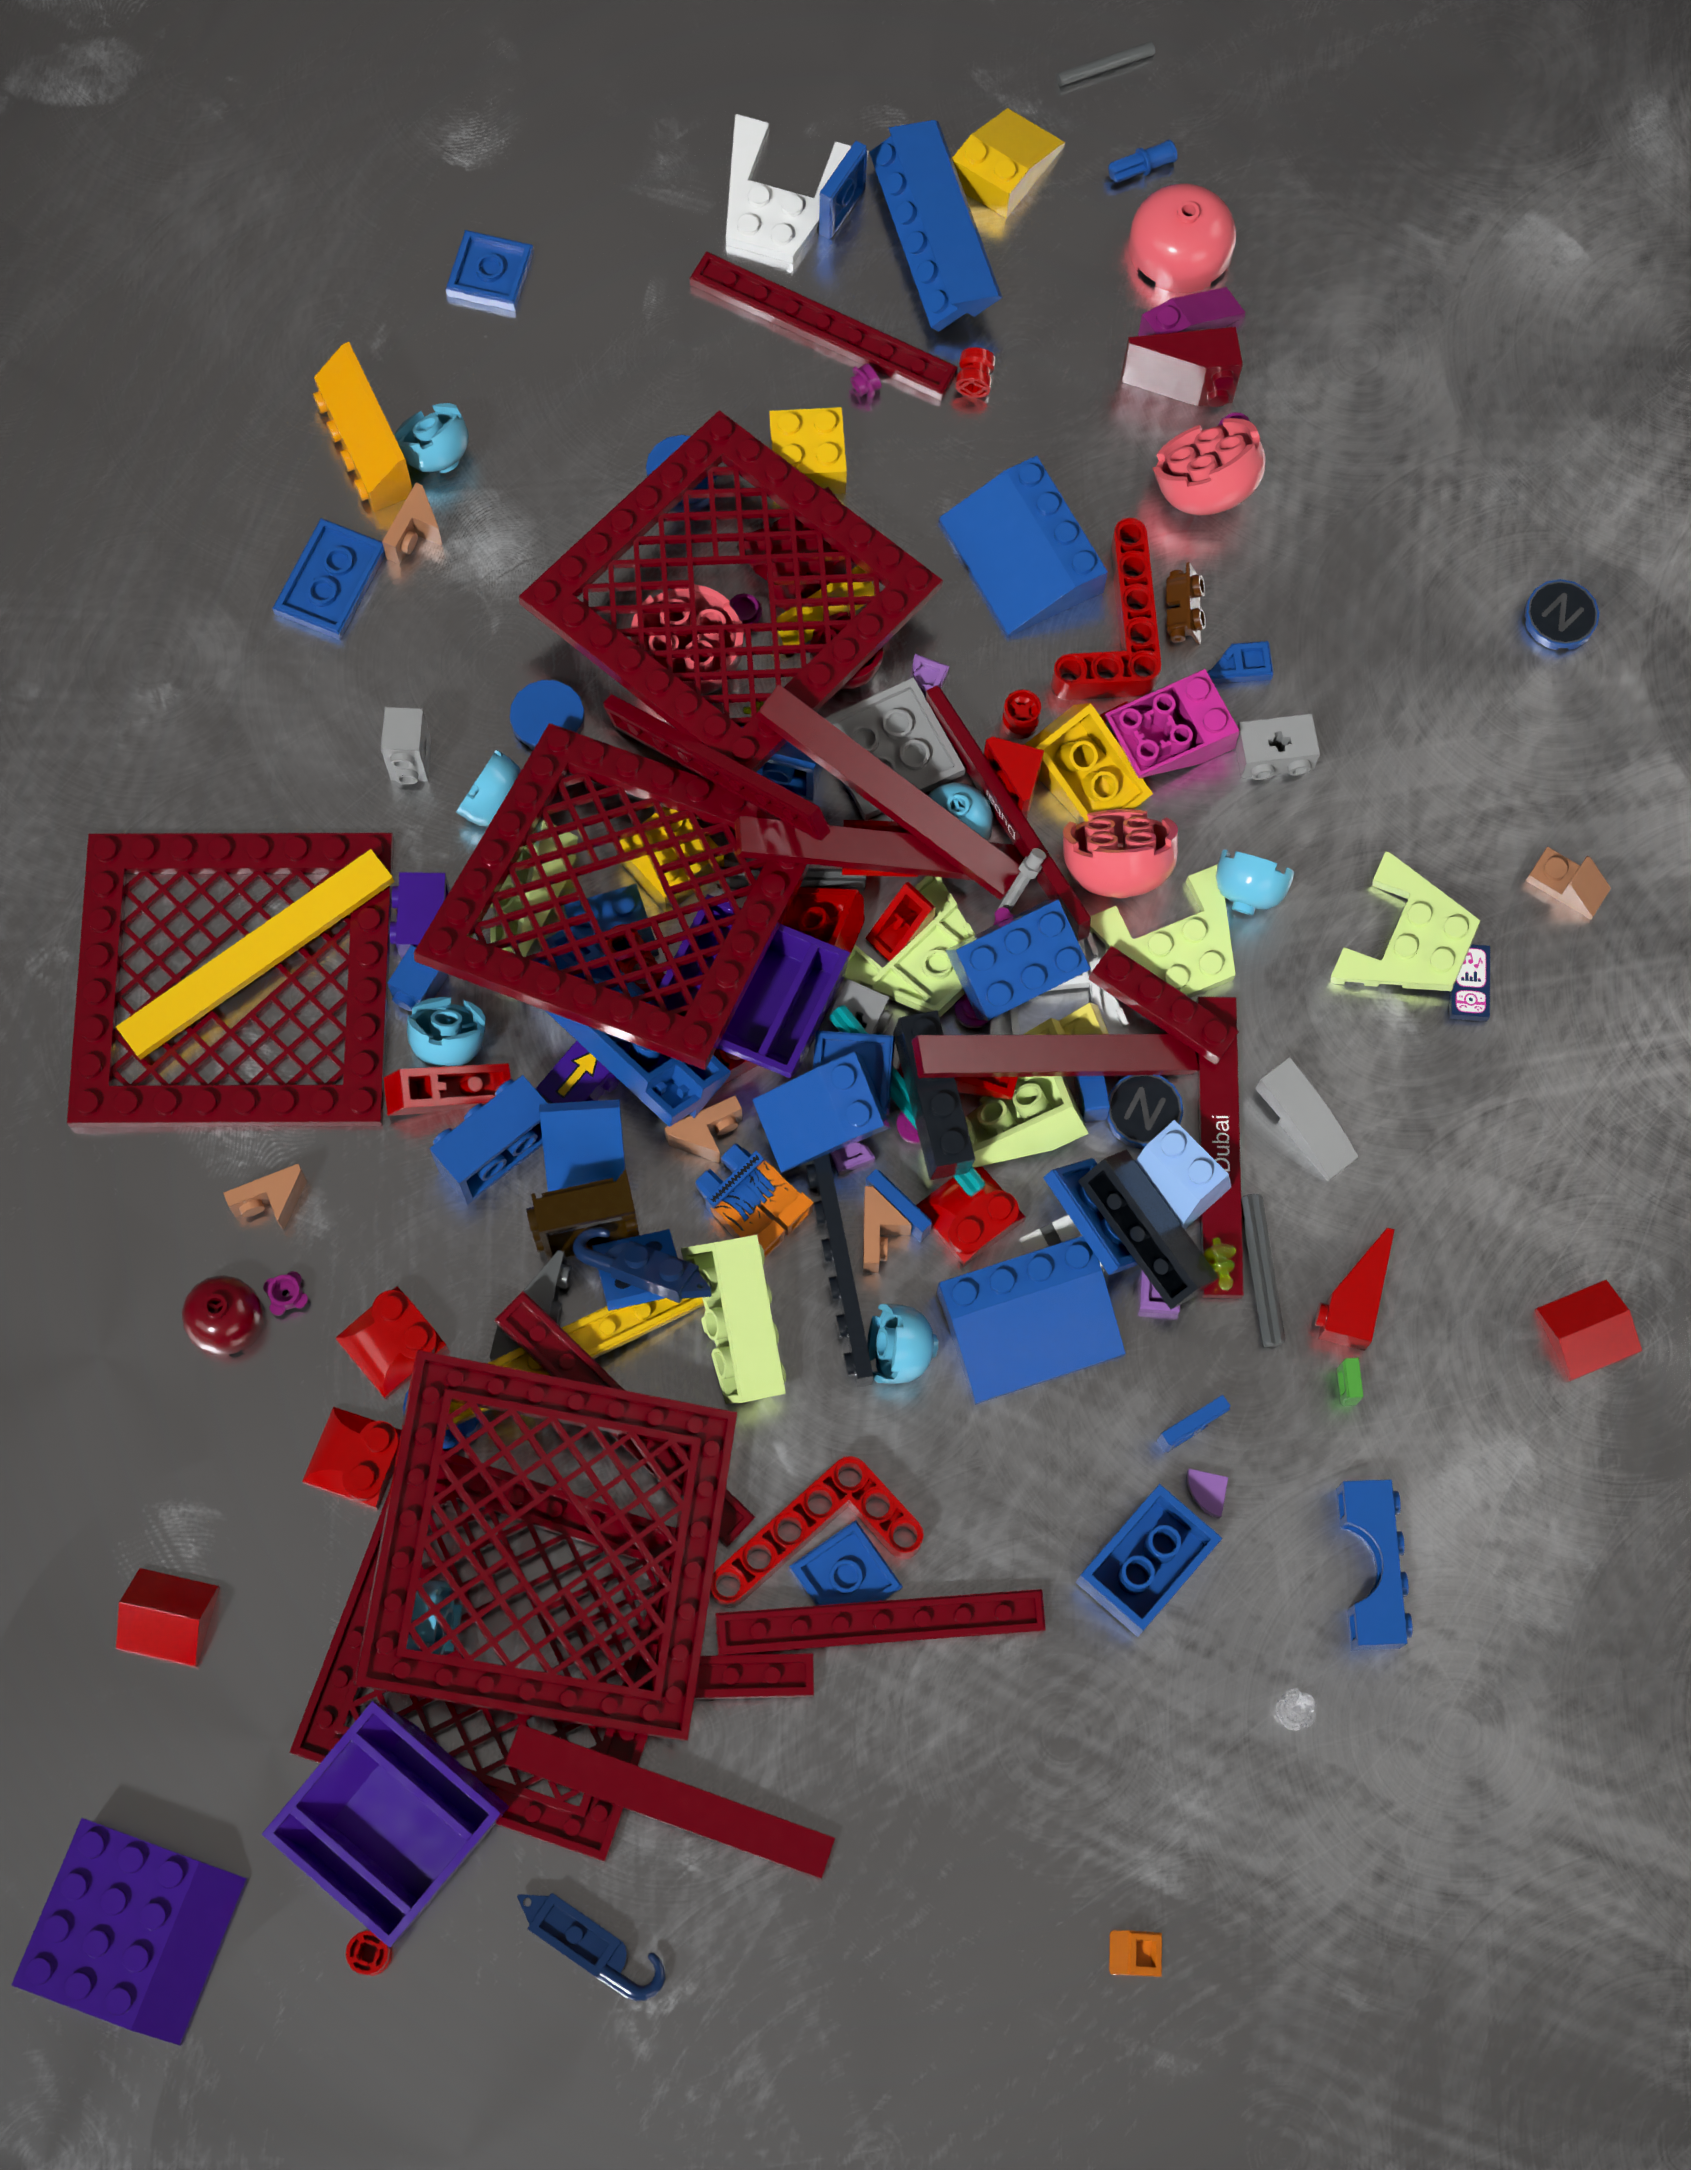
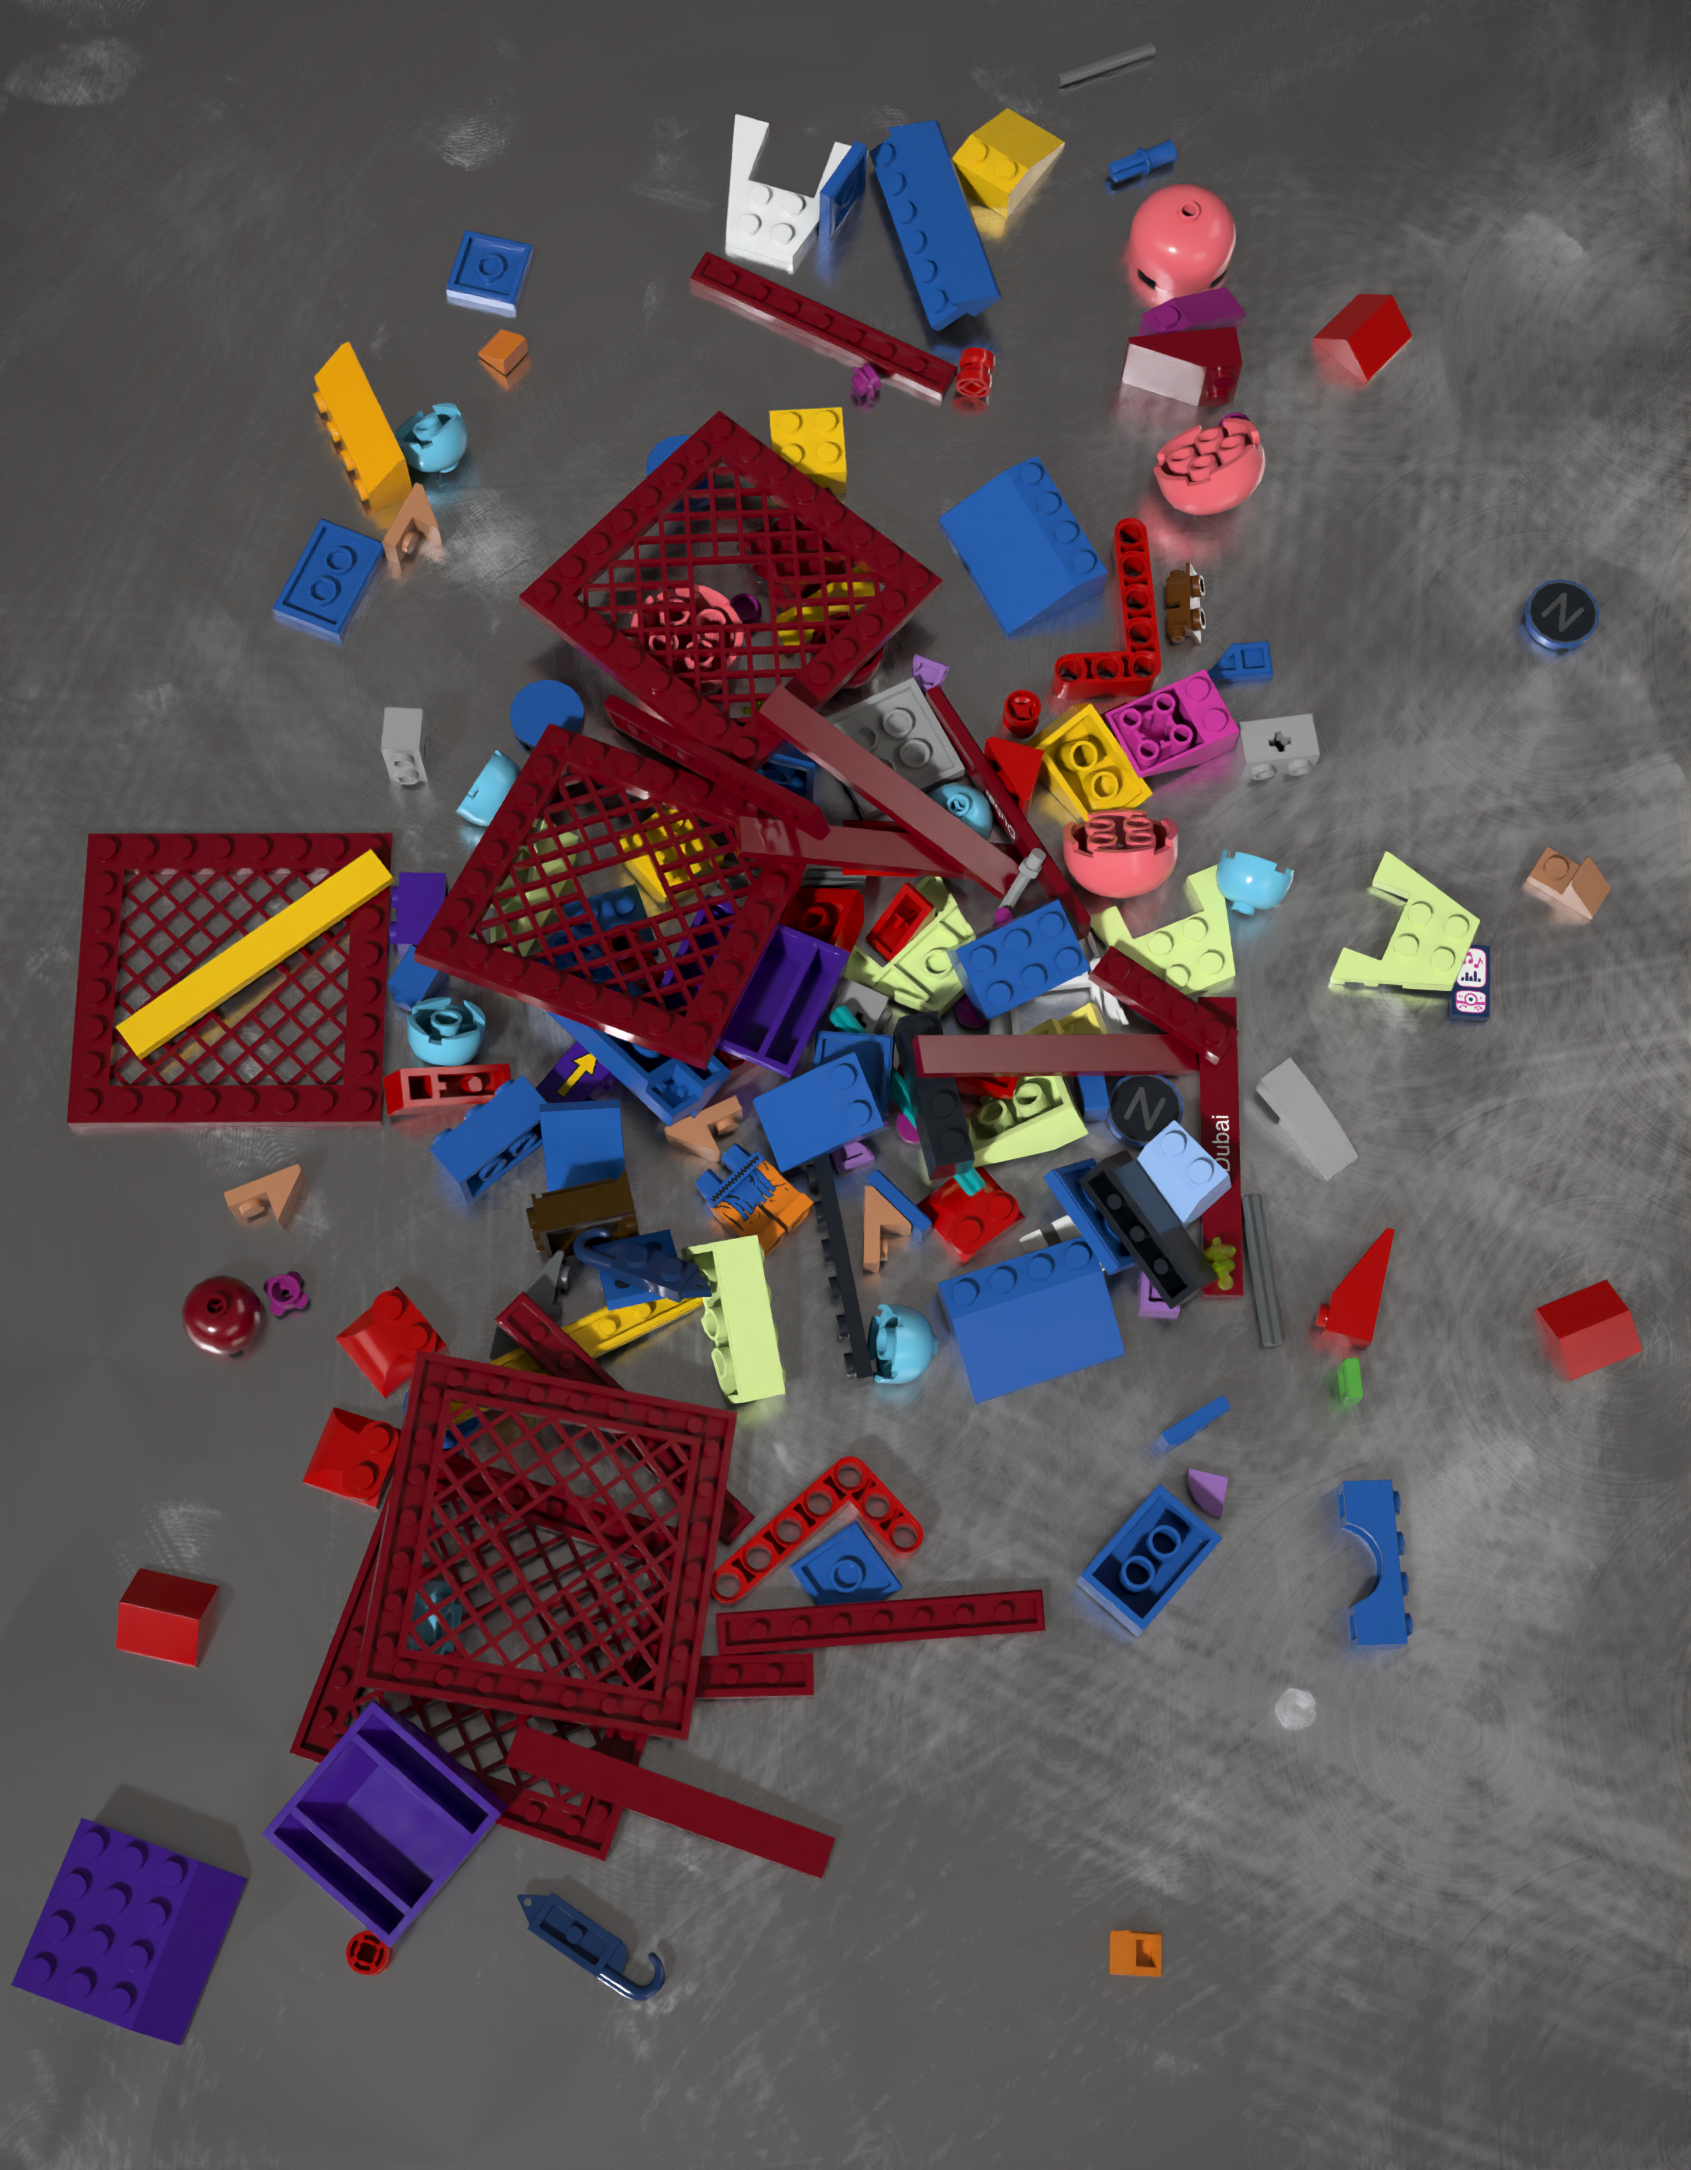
none -> orange slope [478,329,529,376]
none -> red slope [1312,294,1413,384]

